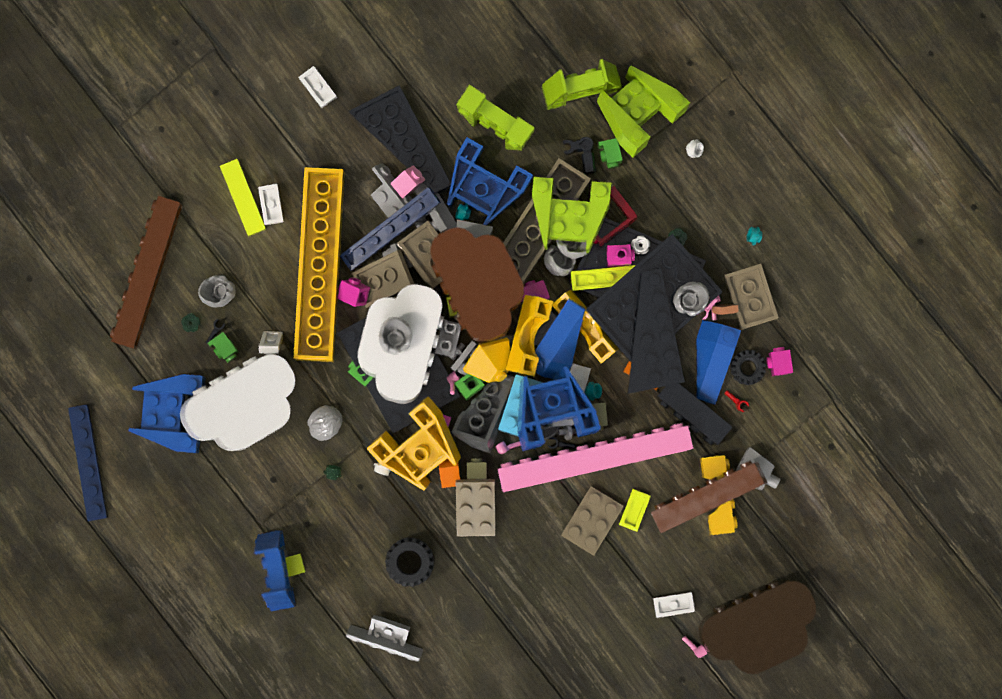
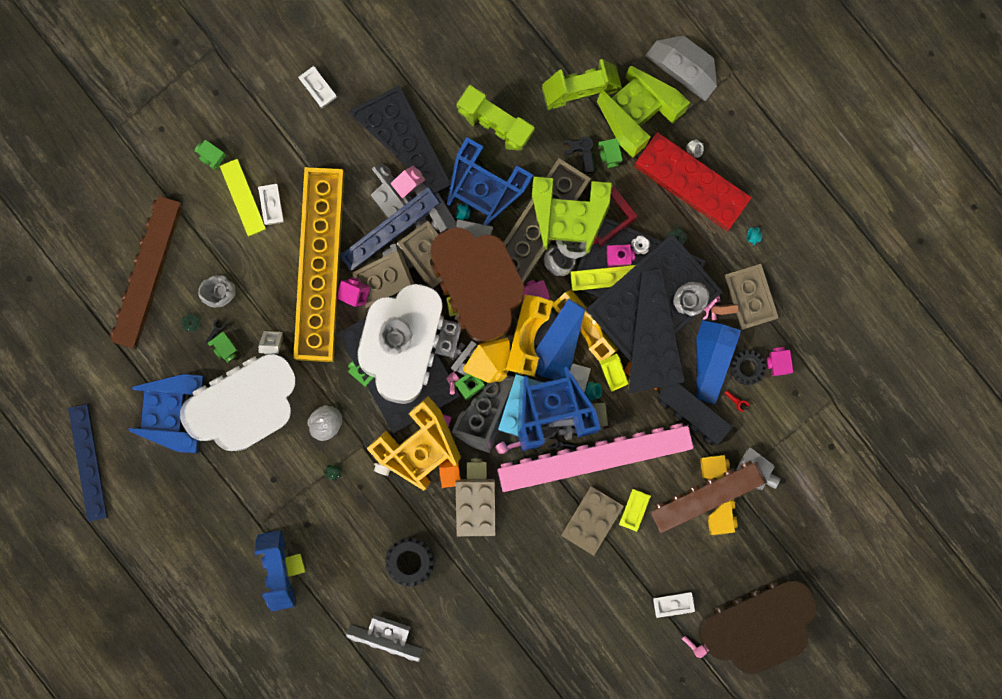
none -> bright green brick [194,140,226,171]
none -> neon yellow tile [599,354,629,392]
none -> red brick [634,132,751,232]
none -> light grey wedge [645,36,717,101]

